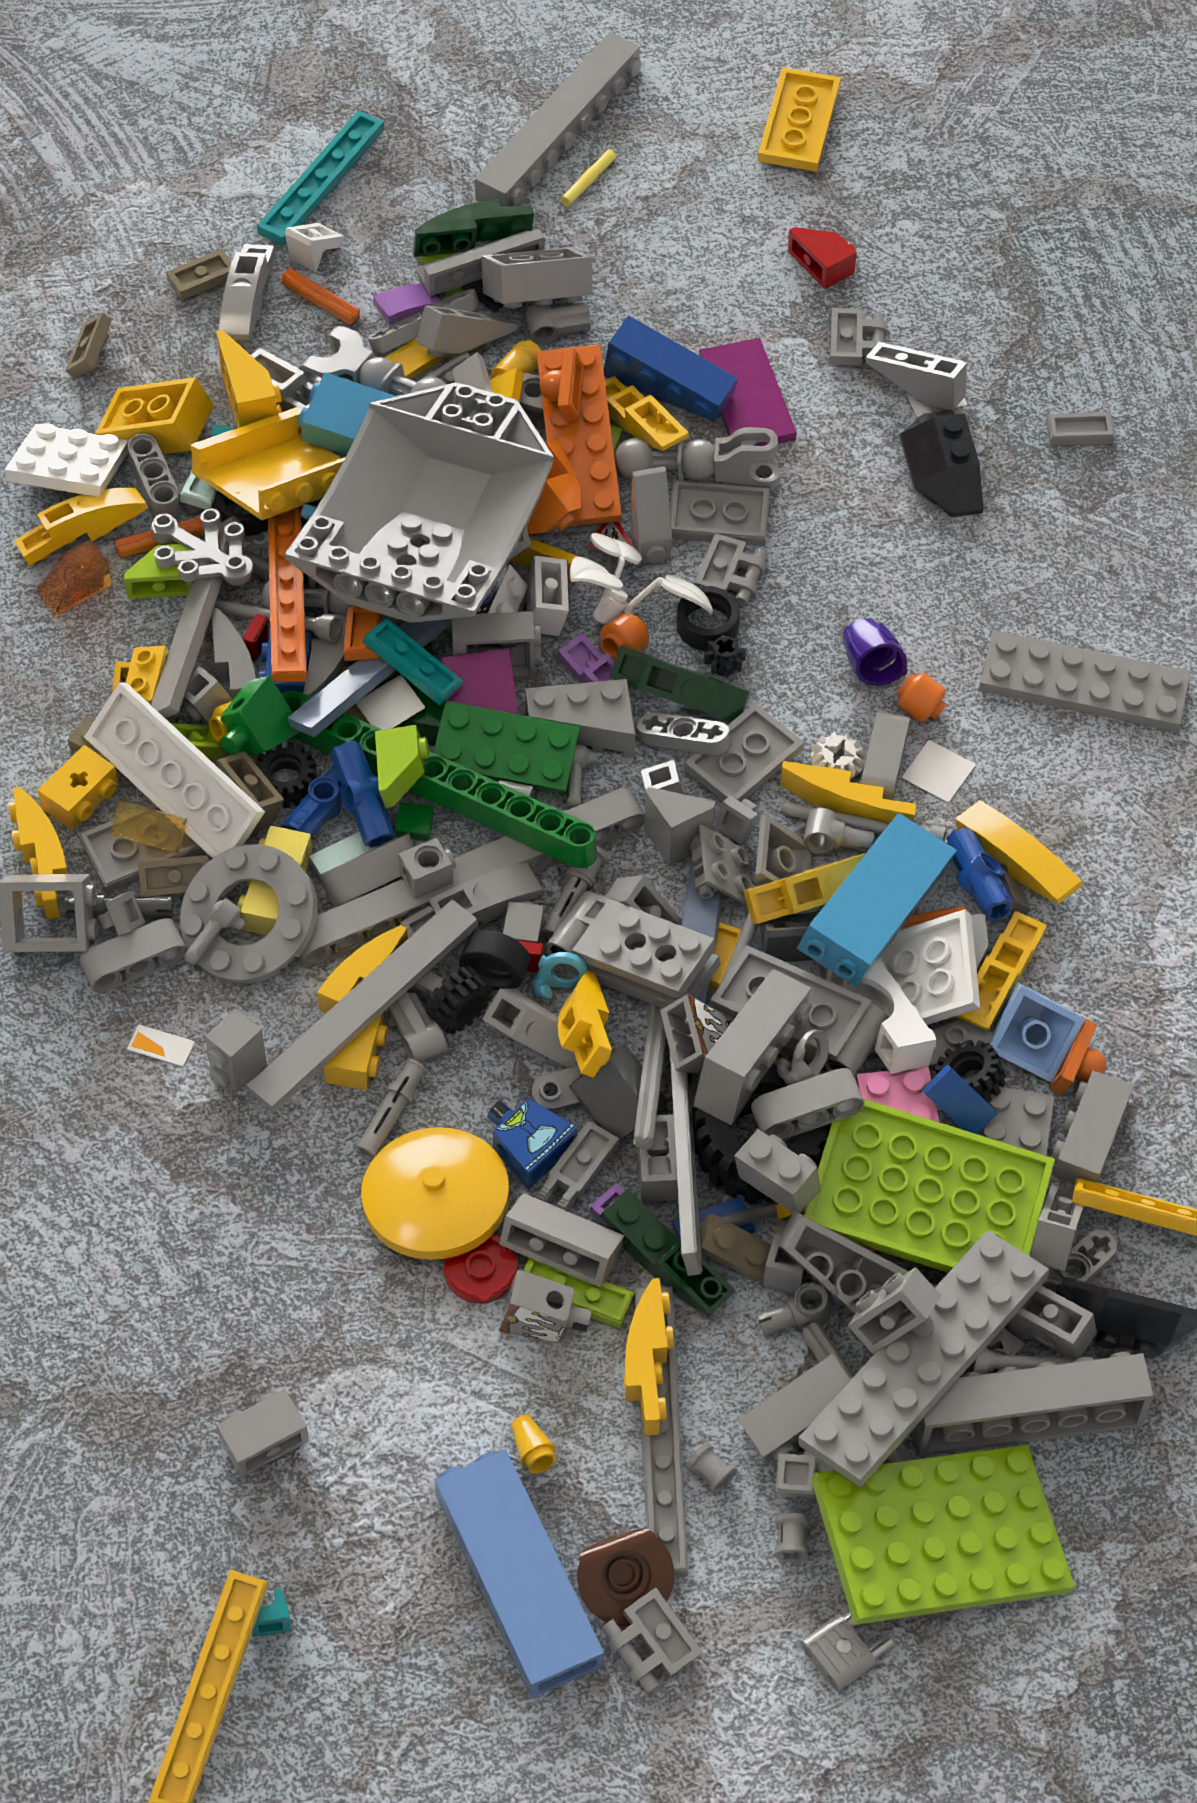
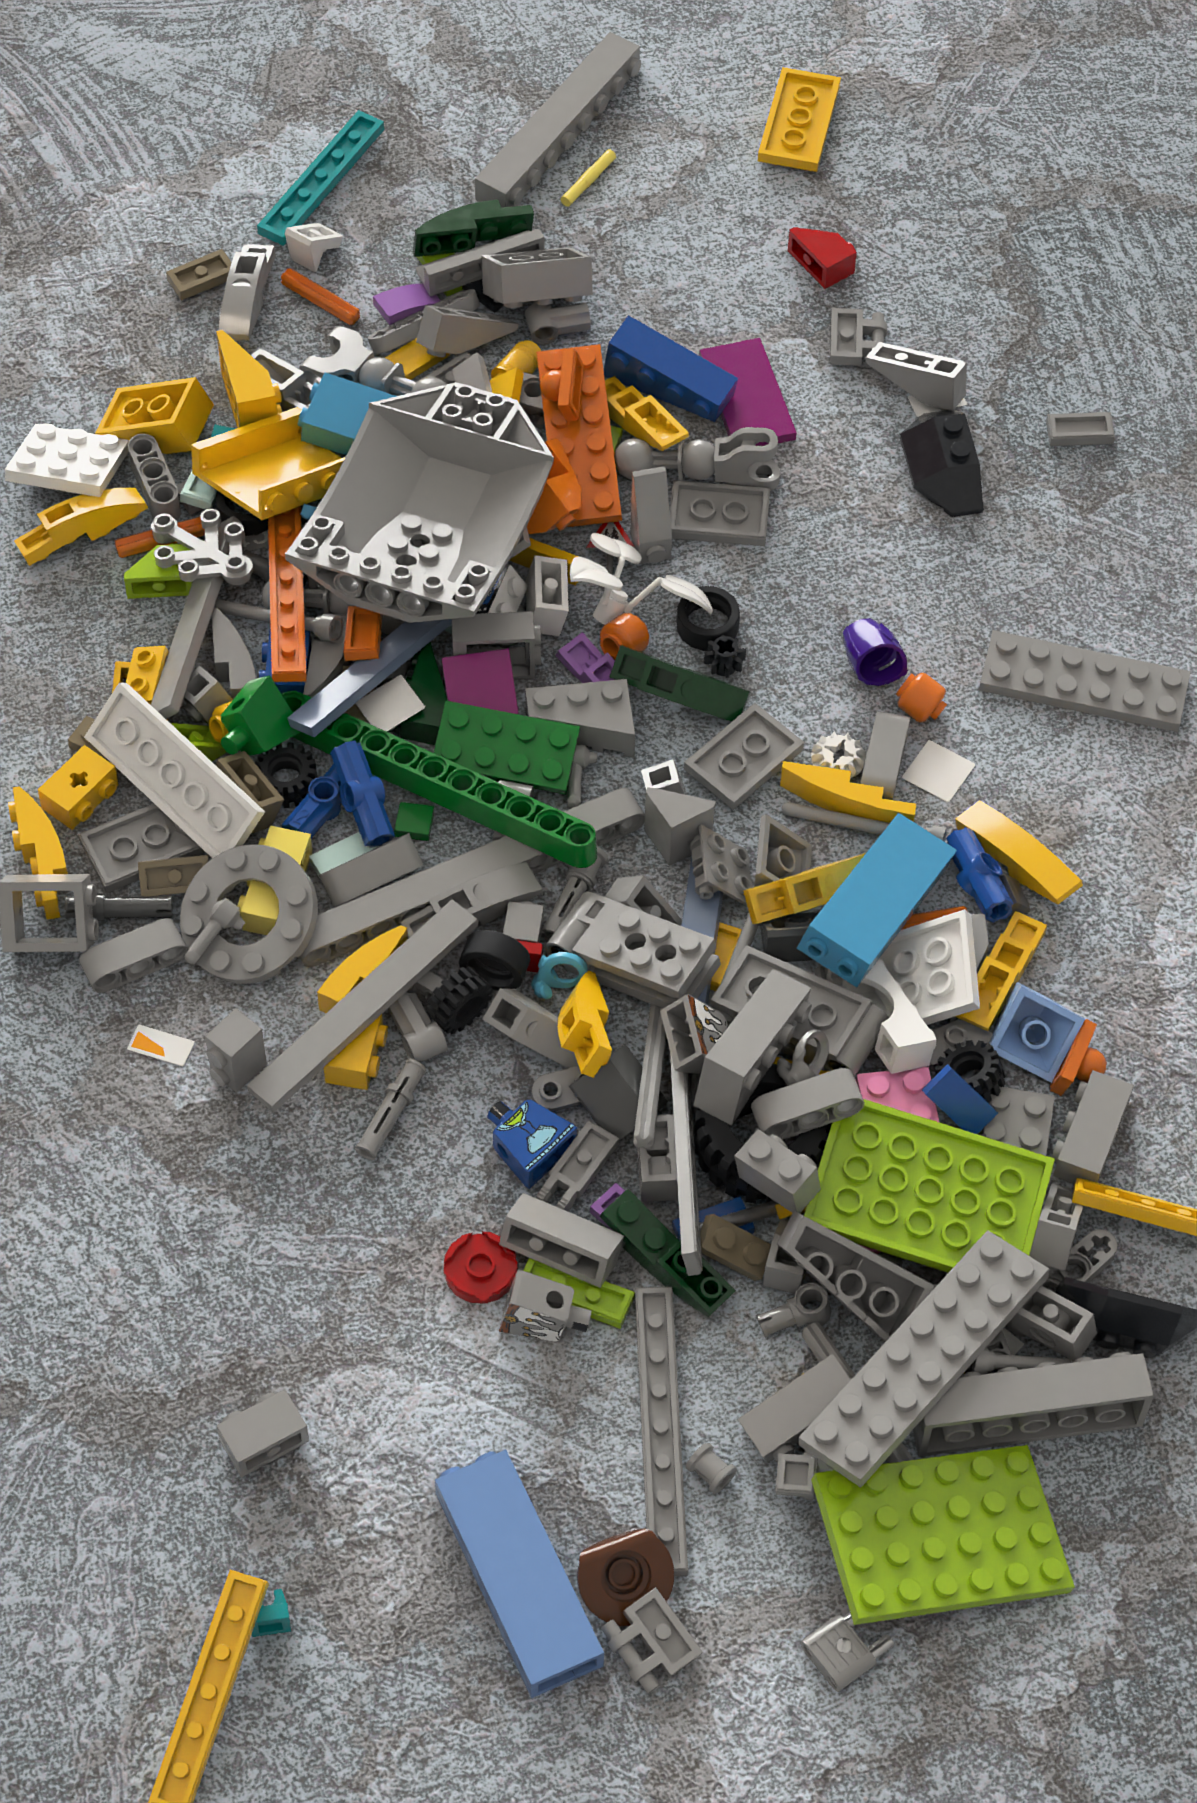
clear orange slope [37,540,112,616] -> none
dark tan plate [65,313,112,378] -> none
light grey tile [97,891,145,936] -> none
clear yellow plate [110,800,187,853] -> none
red tile [242,613,269,662] -> none
yellow dish [361,1127,510,1260] -> none
teal tile [363,618,463,706] -> none
lime slope [375,725,429,808] -> none
light grey brick [399,838,456,899] -> none
yellow cone [511,1415,557,1474] -> none
yellow slope [624,1278,674,1436] -> none
light grey beam [637,712,732,755] -> none
light grey plate [694,533,768,607] -> none
light grey tile [714,796,758,845] -> none
light grey bush [775,1513,810,1562] -> none
light grey pin [804,808,874,854] -> none
light grey brick [848,1267,941,1354] -> none

